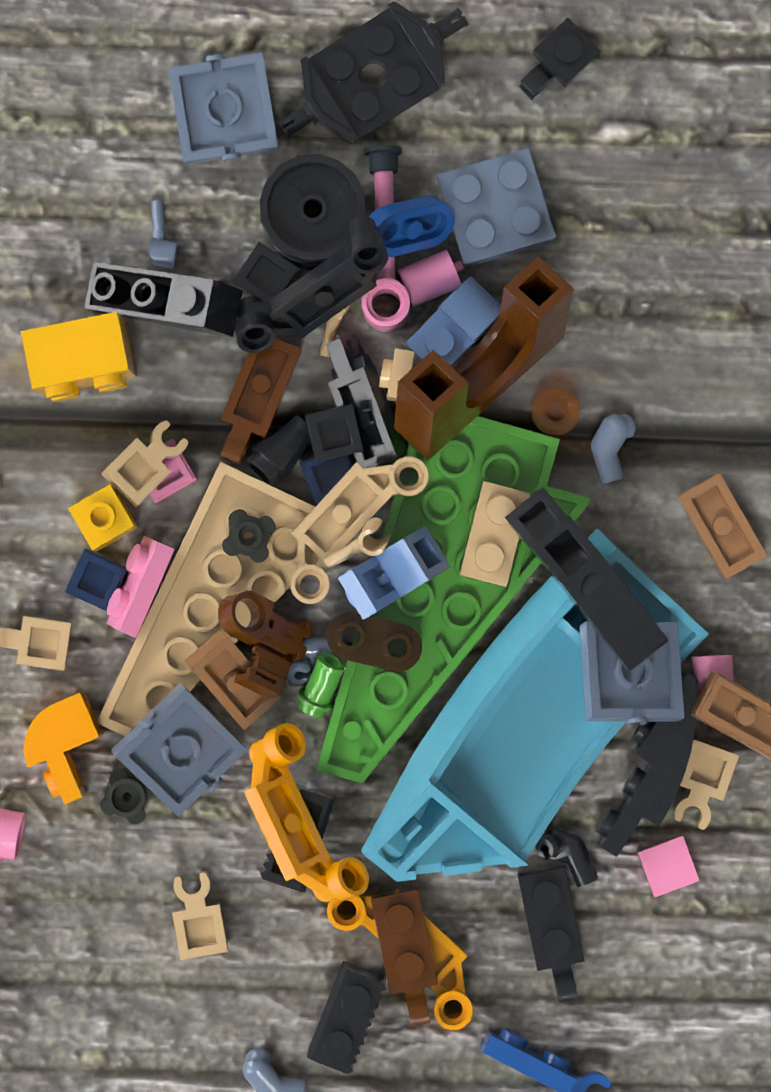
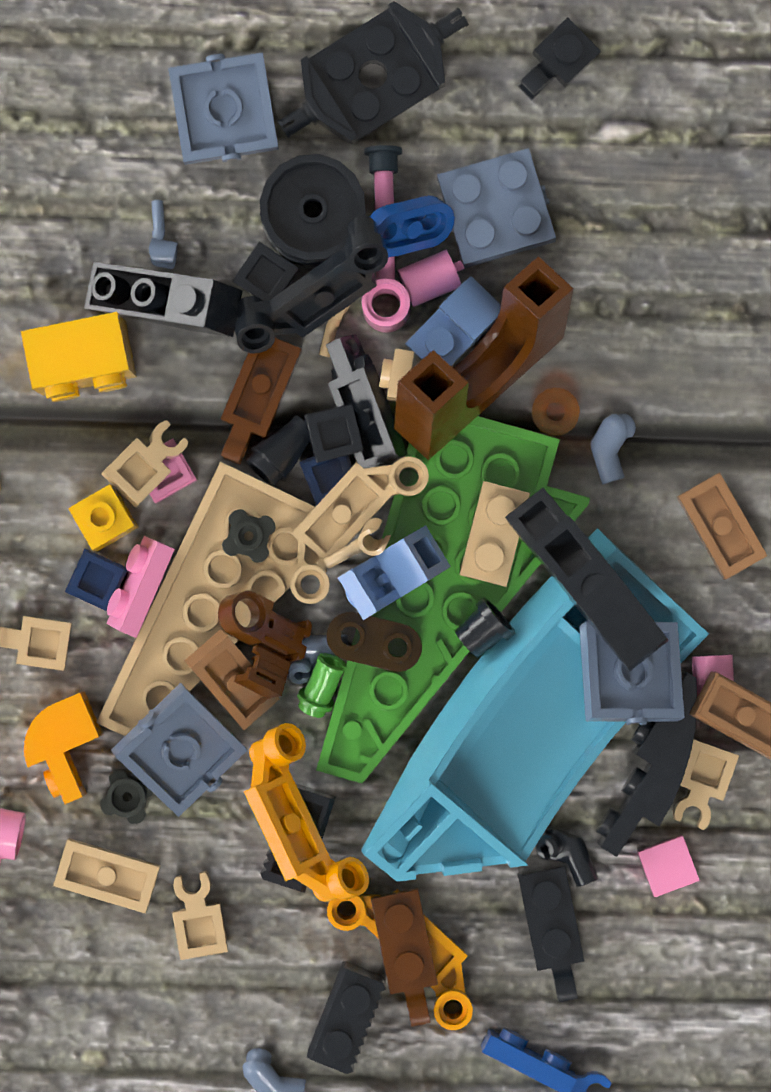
none -> tan plate [53,838,161,914]
none -> black piece [455,597,515,658]

